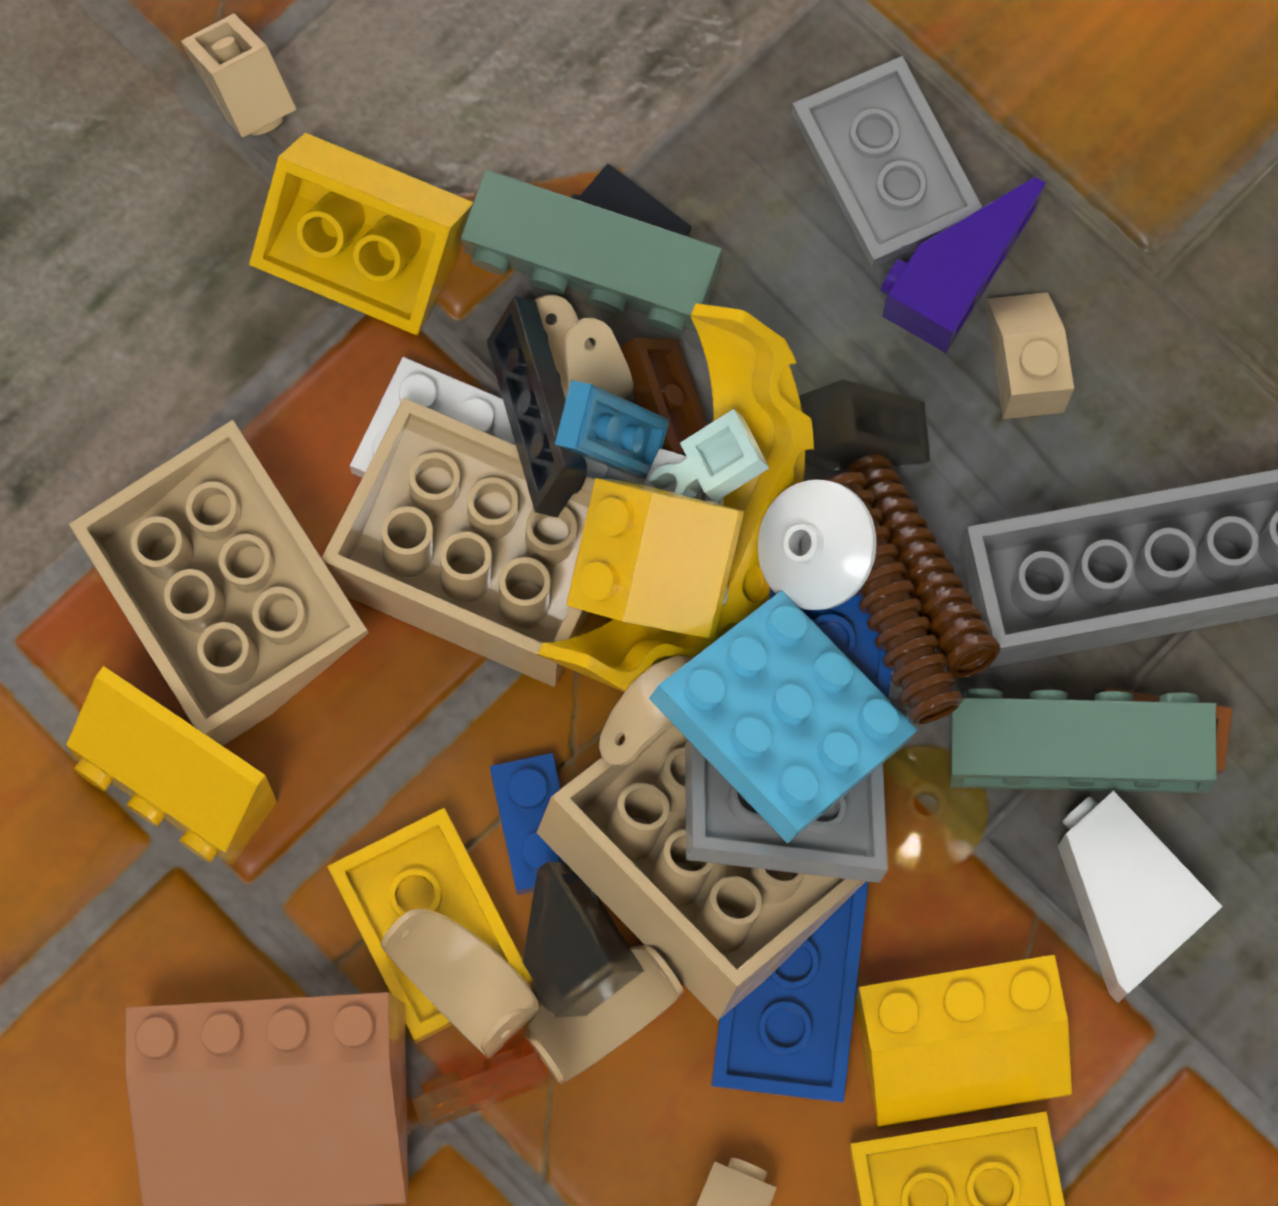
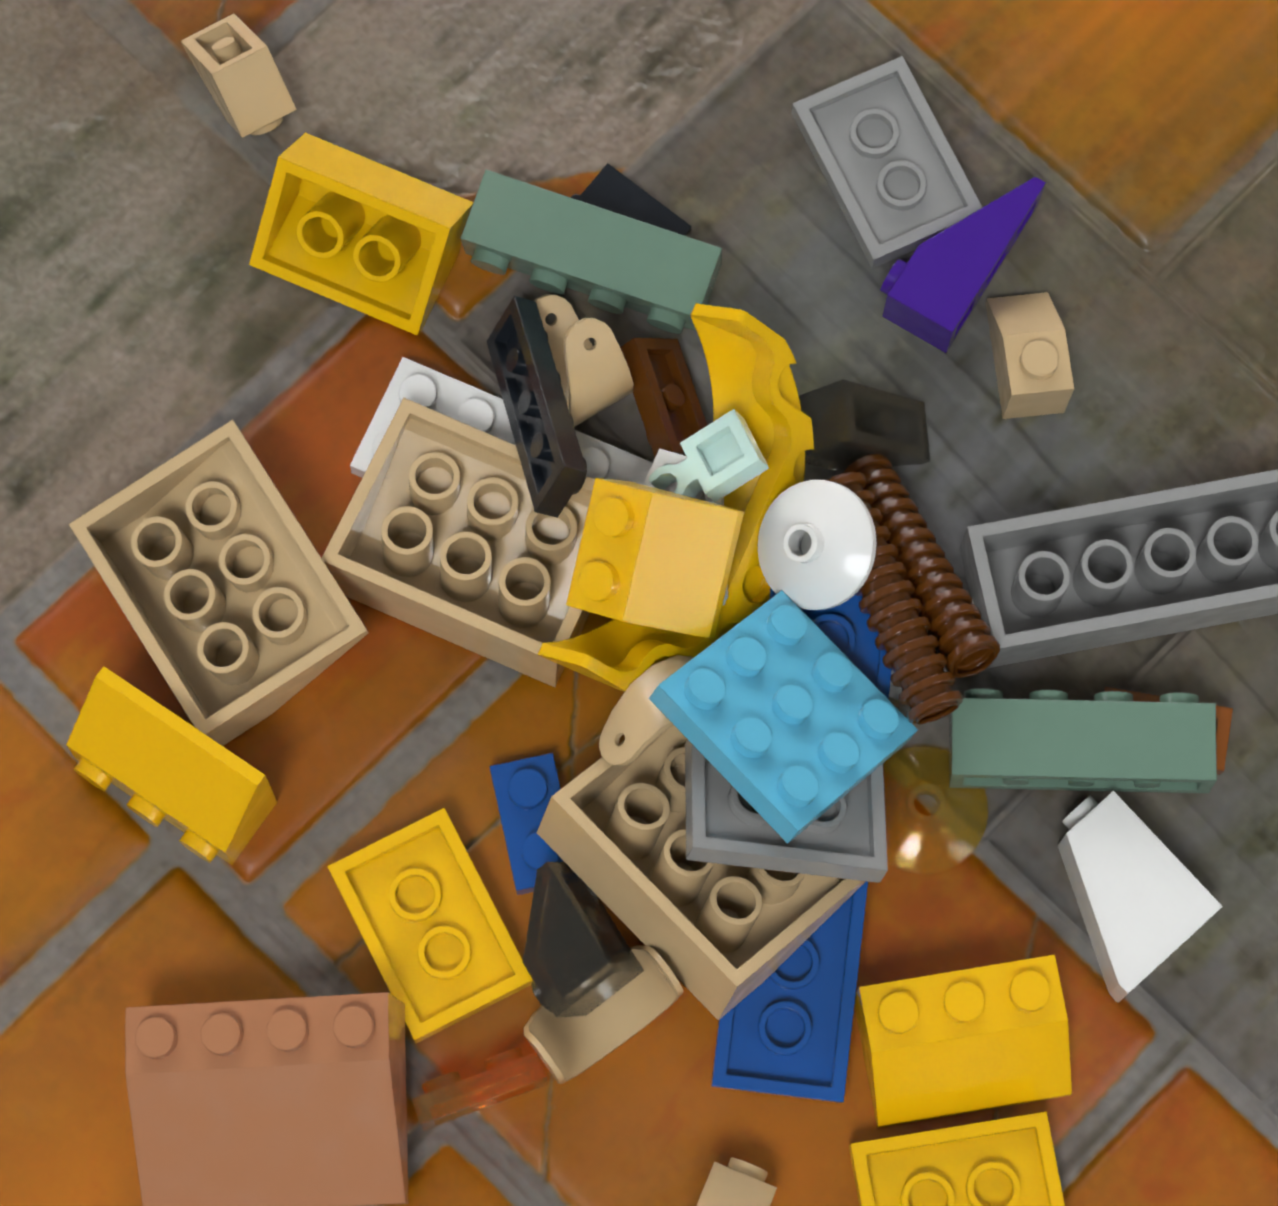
tan piece [381,909,539,1059] -> none
dark azure tile [555,380,669,479] -> none

